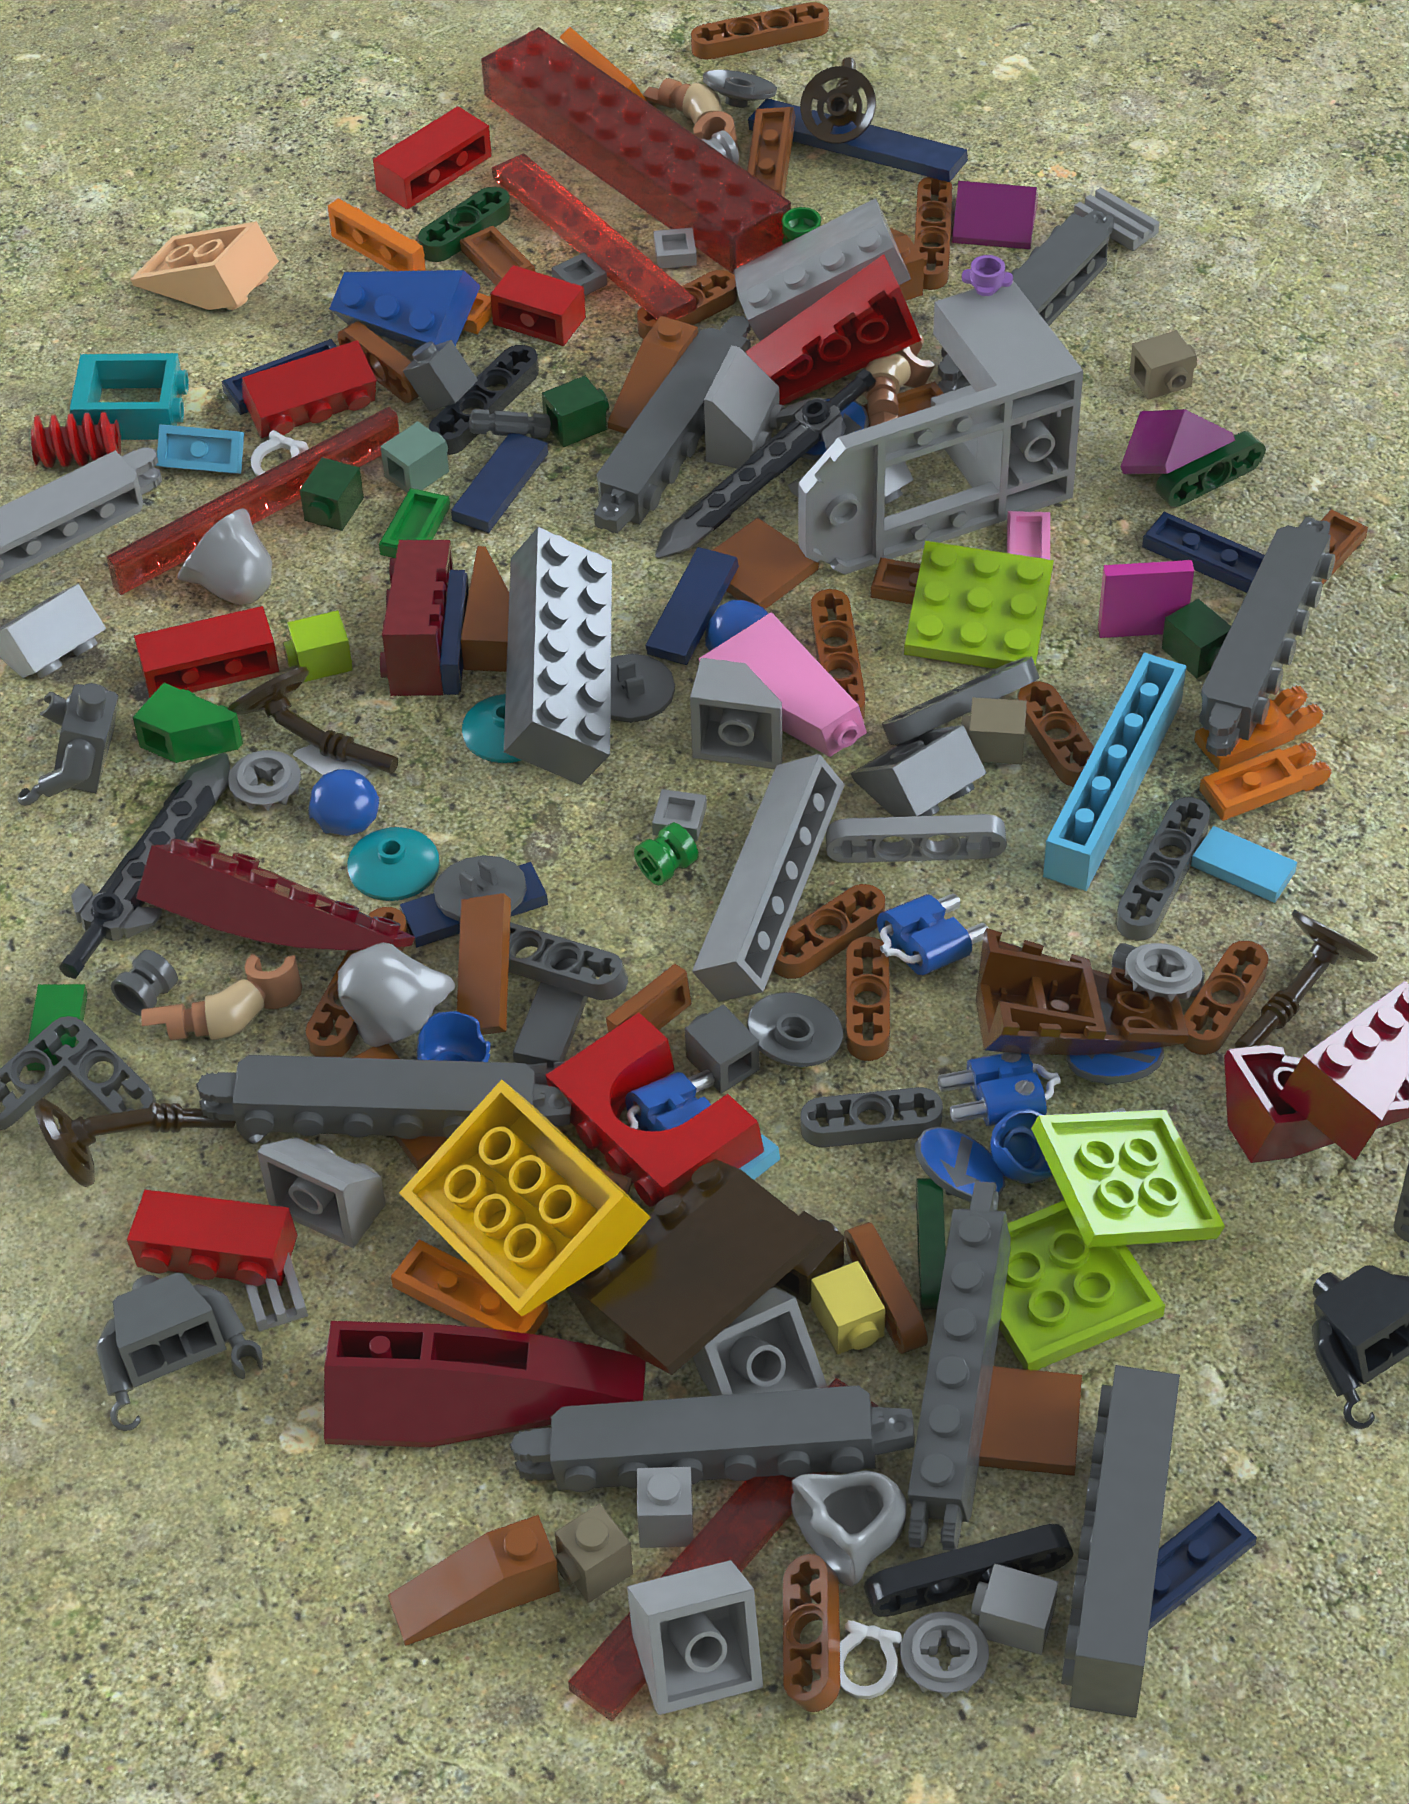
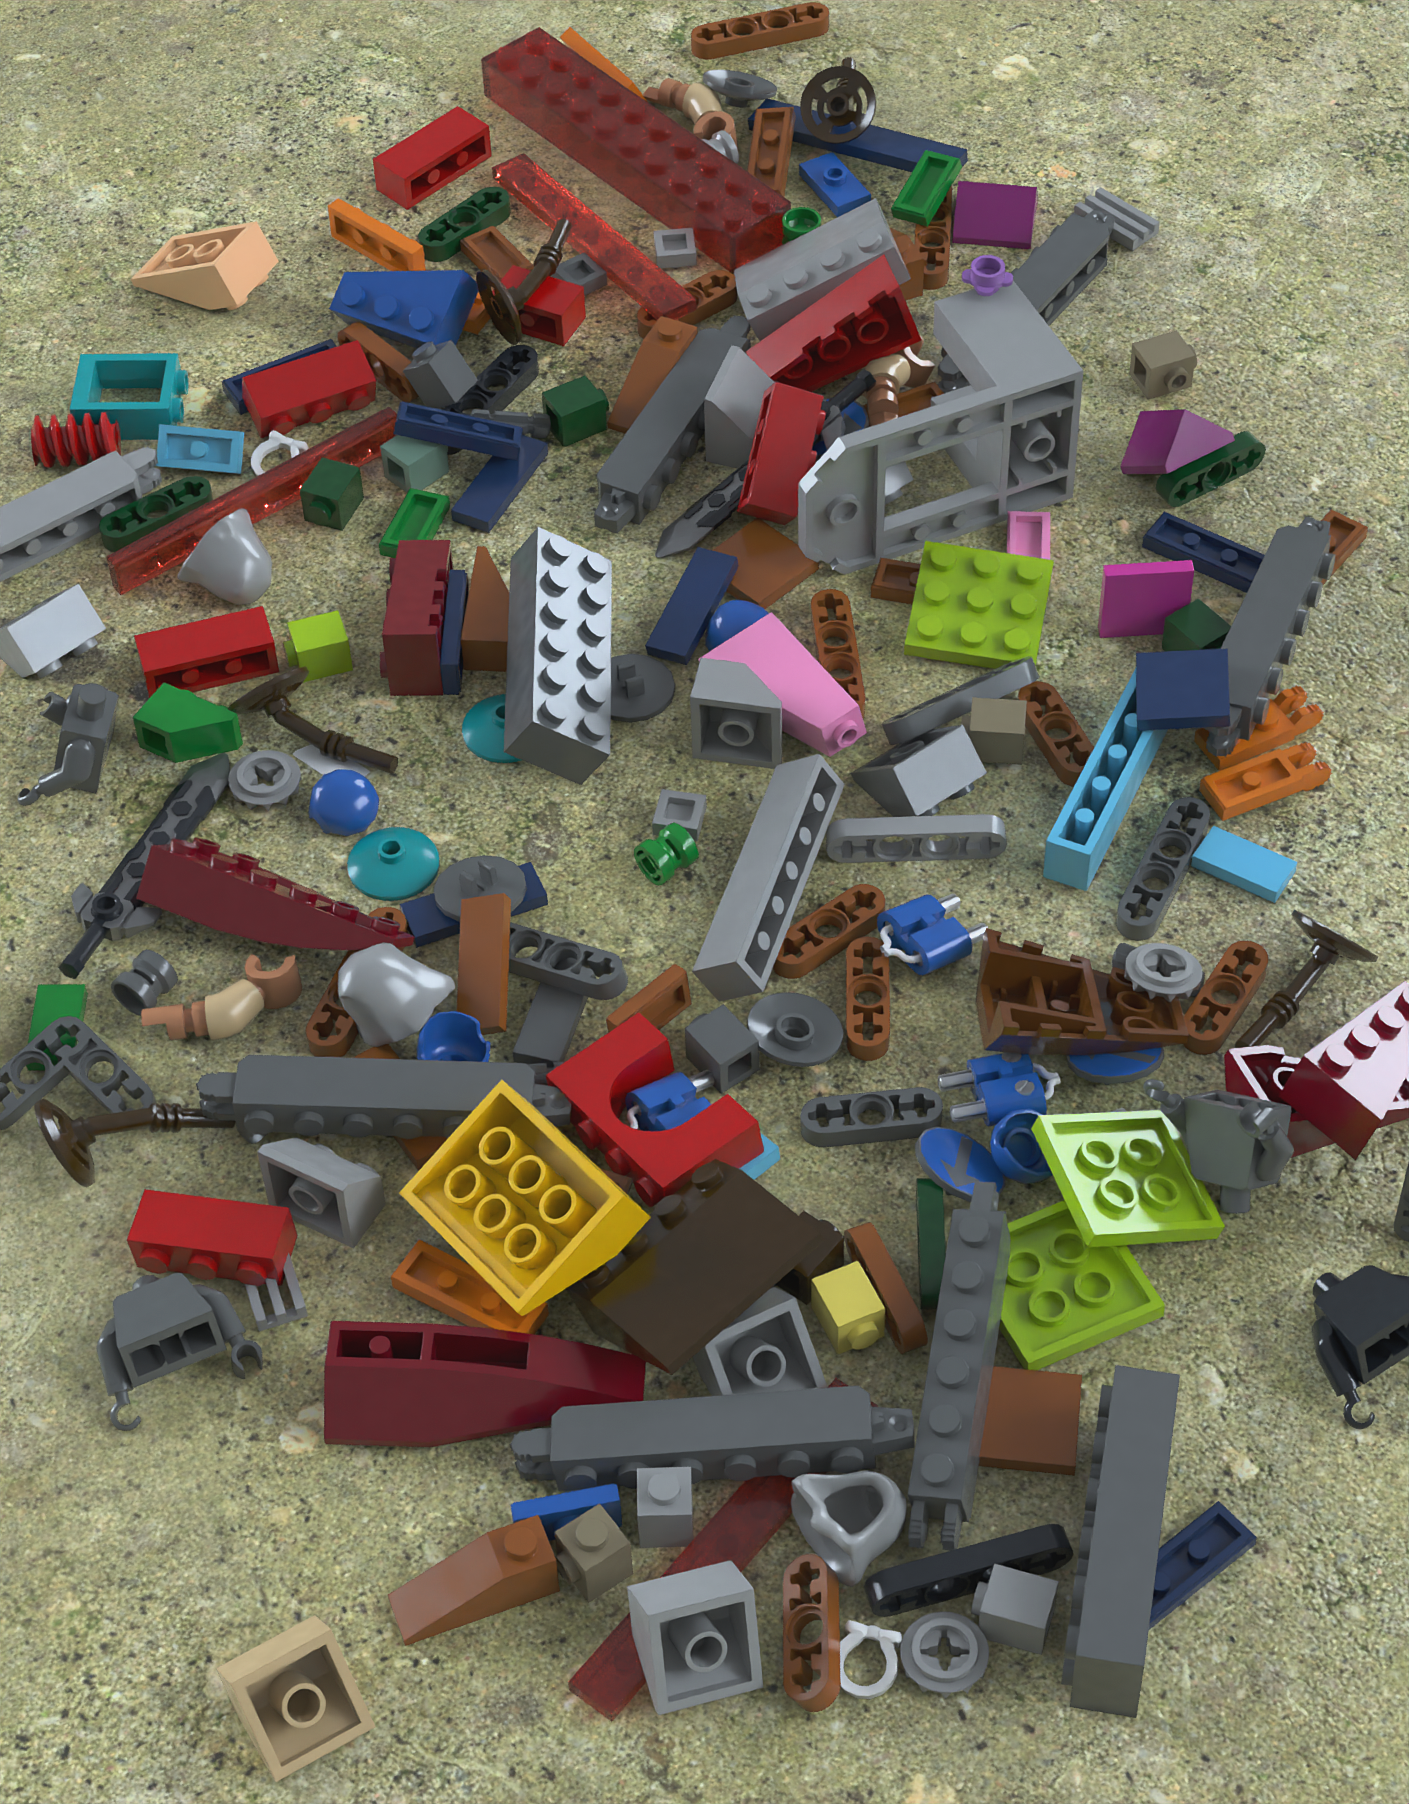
none -> dark green beam [99,476,214,553]
none -> tan slope [216,1615,376,1782]
none -> dark blue tile [393,401,523,460]
none -> dark brown dish [476,219,572,345]
none -> blue plate [510,1483,623,1541]
none -> red brick [737,382,826,526]
none -> blue plate [799,152,871,217]
none -> green tile [891,150,962,227]
none -> dark blue tile [1136,648,1230,731]
none -> dark grey torso [1143,1079,1294,1214]

